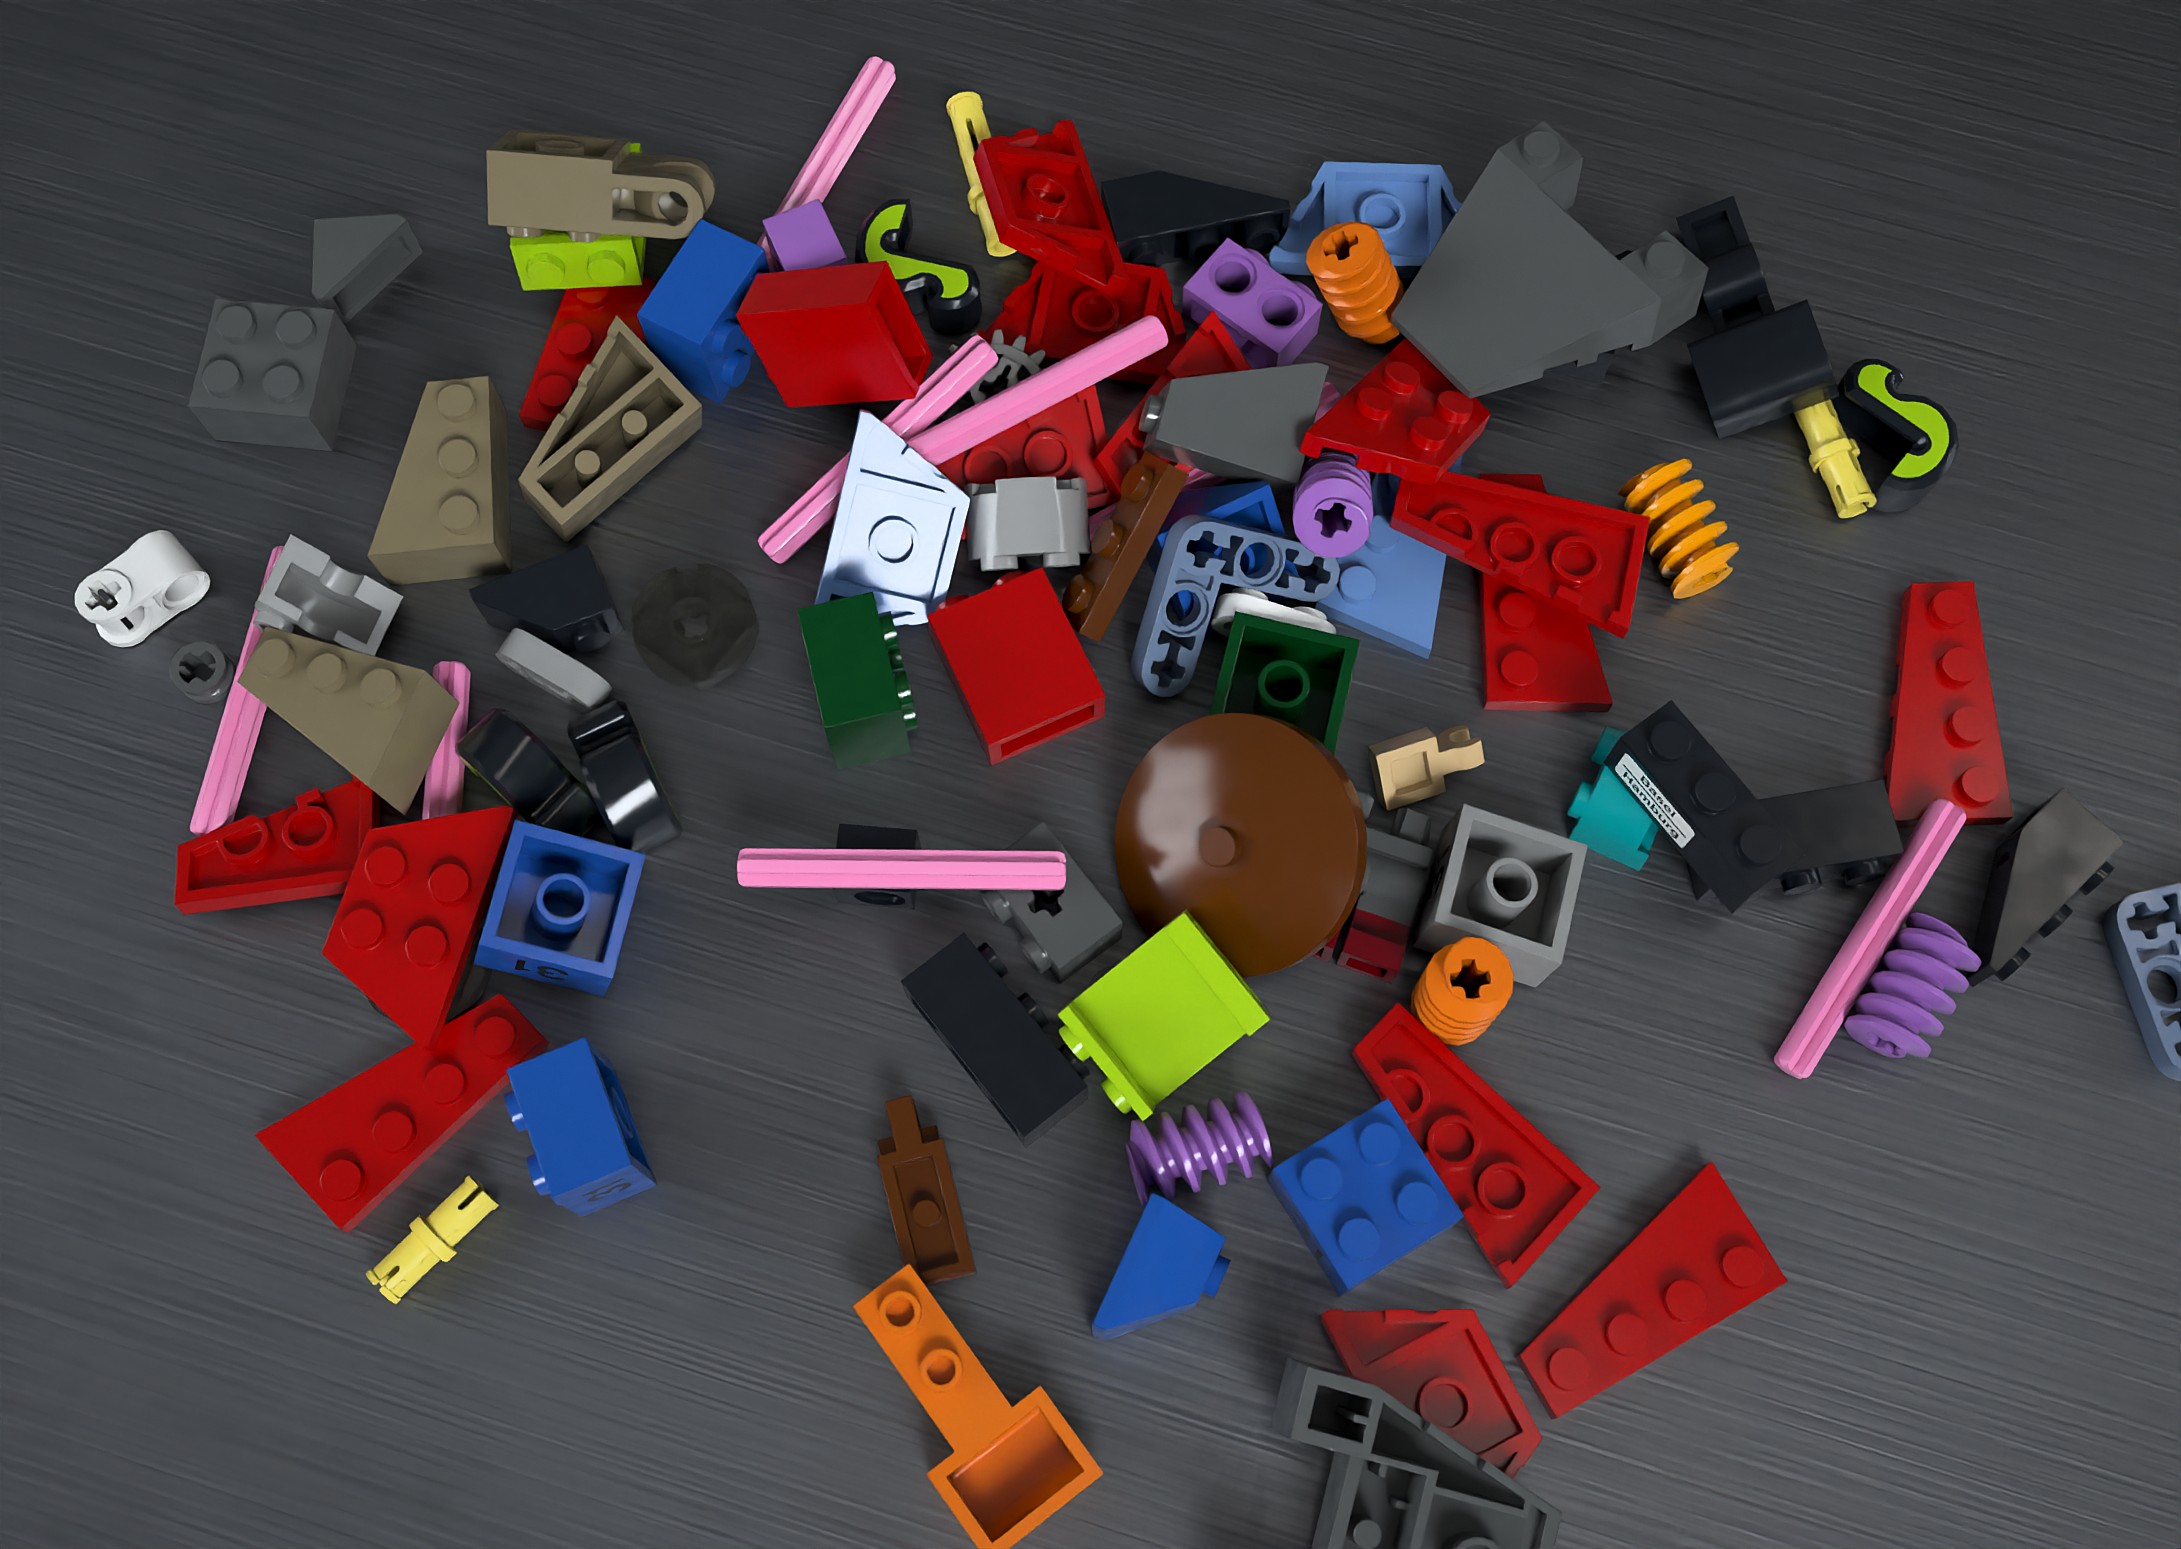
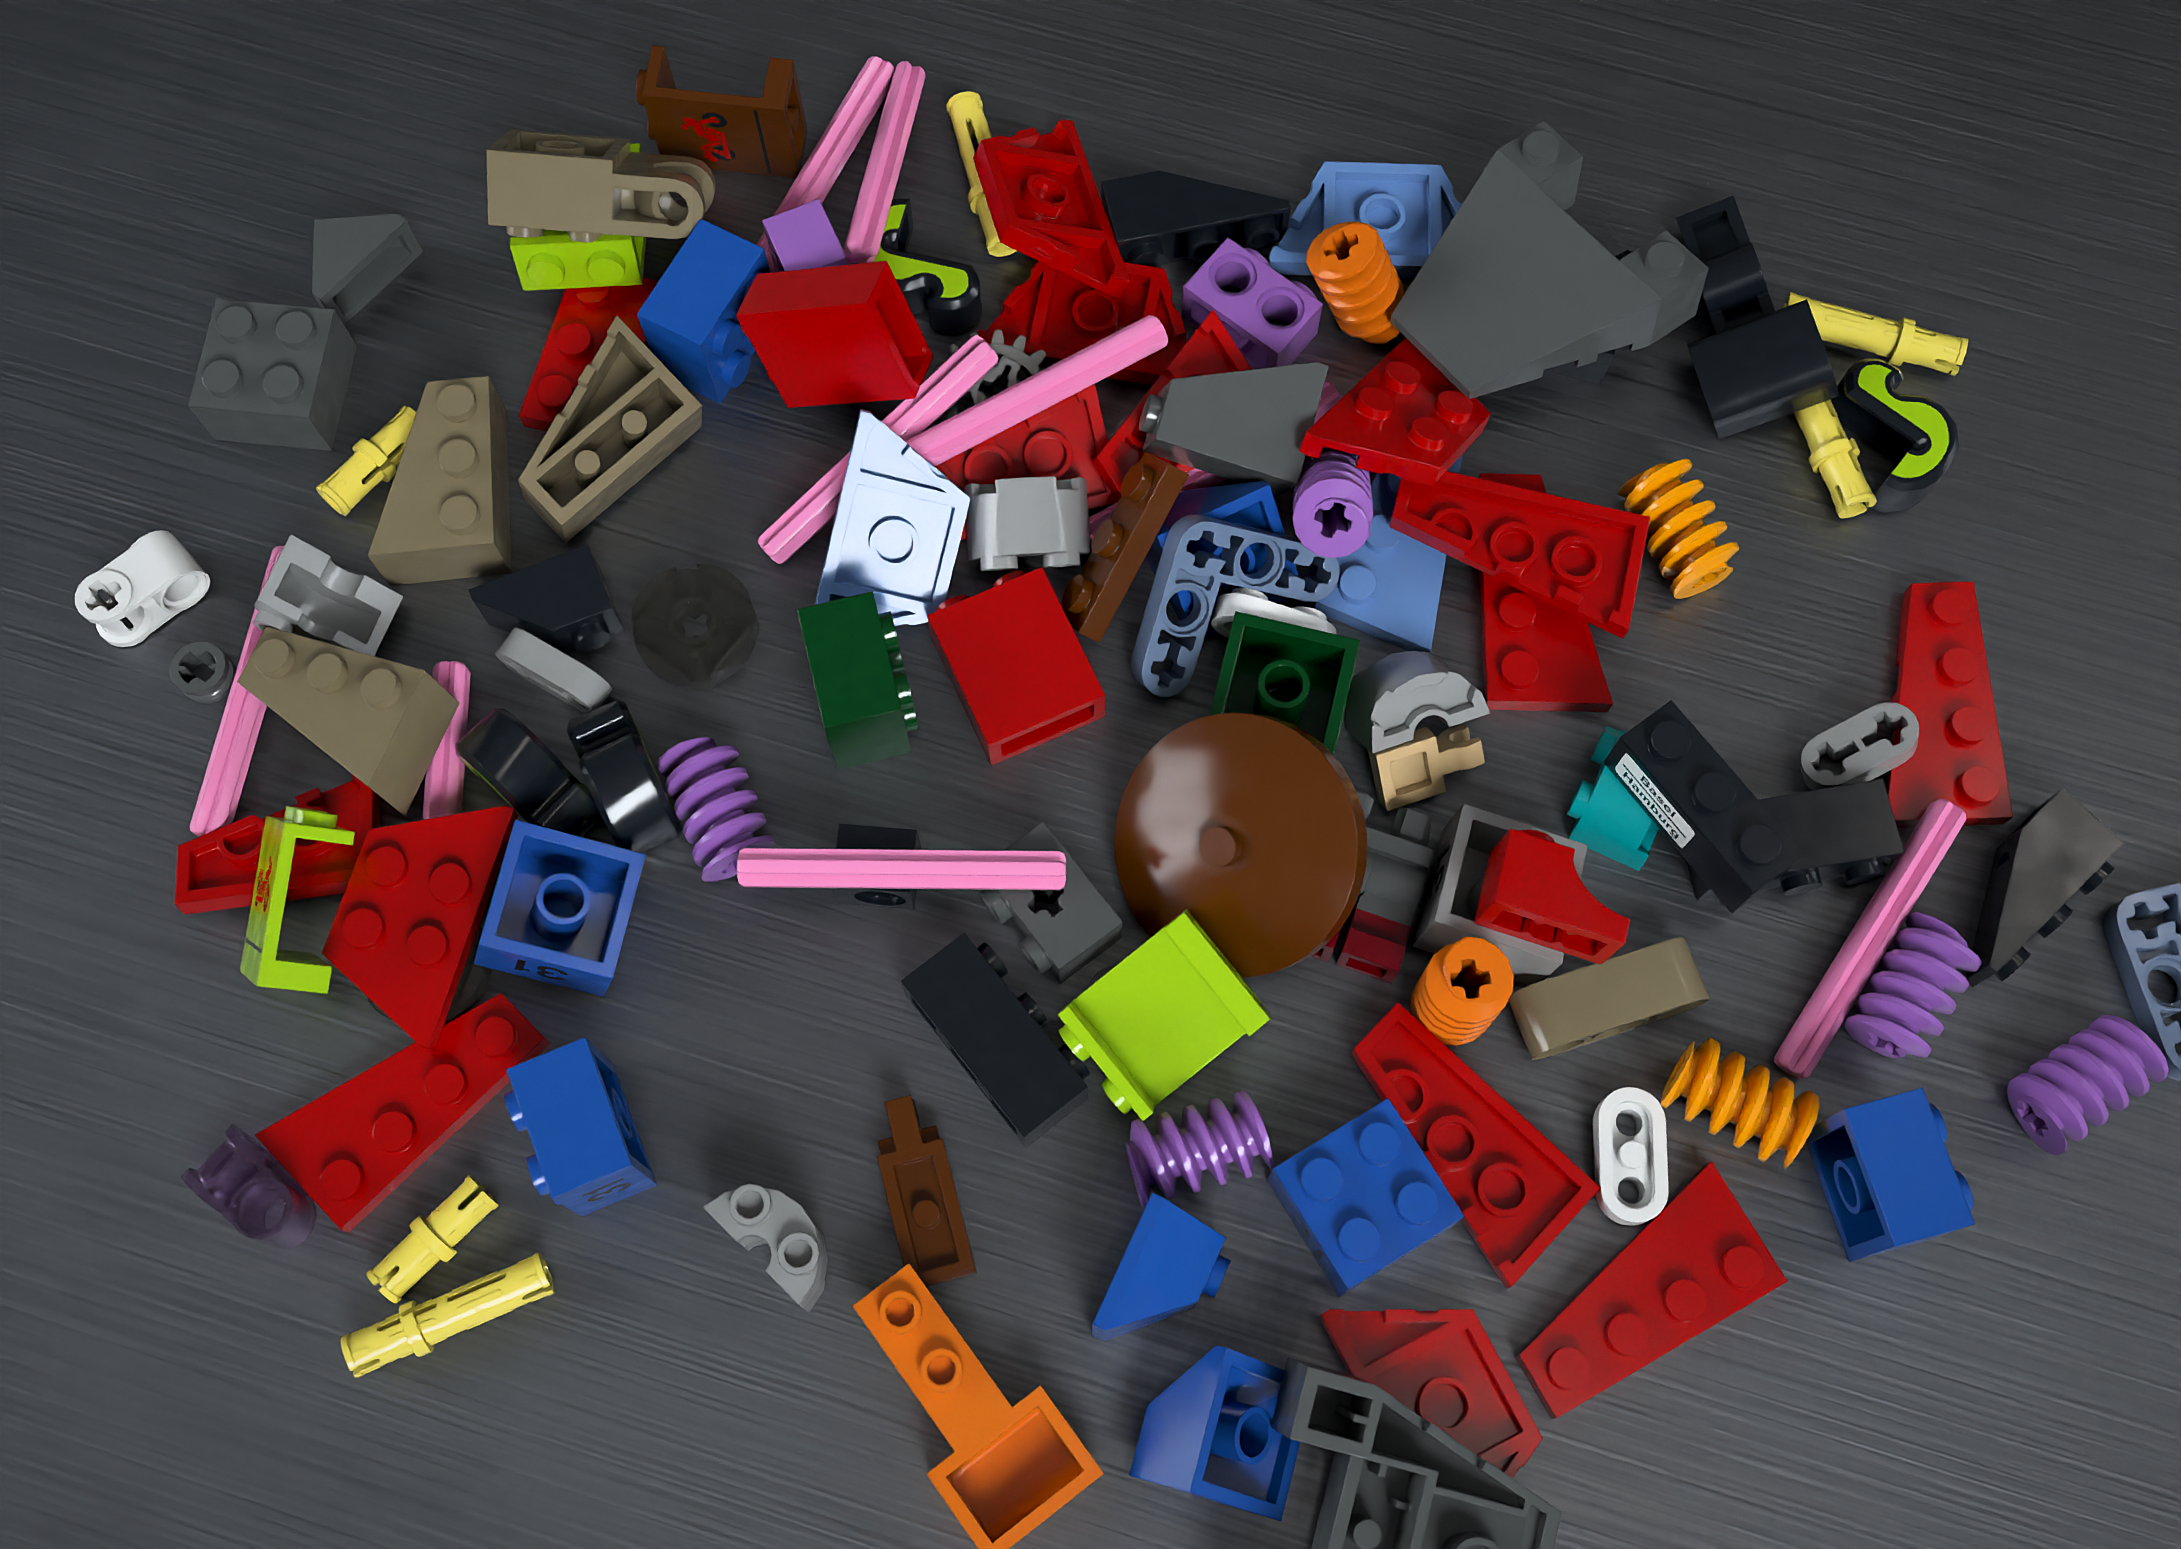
none -> clear purple piece [181,1124,317,1249]
none -> lime panel [240,806,355,994]
none -> light yellow pin [316,405,416,516]
none -> light yellow pin [340,1252,556,1378]
none -> reddish brown panel [636,45,808,178]
none -> medium lavender piece [657,737,776,882]
none -> light grey cylinder [703,1184,828,1312]
none -> bright pink axle [843,61,926,264]
none -> blue slope [1129,1346,1300,1521]
none -> light grey cylinder [1346,651,1490,754]
none -> red arch [1474,828,1630,965]
none -> dark tan beam [1508,937,1710,1060]
none -> white plate [1593,1087,1669,1226]
none -> light orange piece [1660,1037,1820,1169]
none -> light yellow pin [1783,292,1968,376]
none -> light grey beam [1801,702,1919,790]
none -> blue brick [1806,1088,1975,1262]
none -> medium lavender piece [2007,1015,2169,1156]

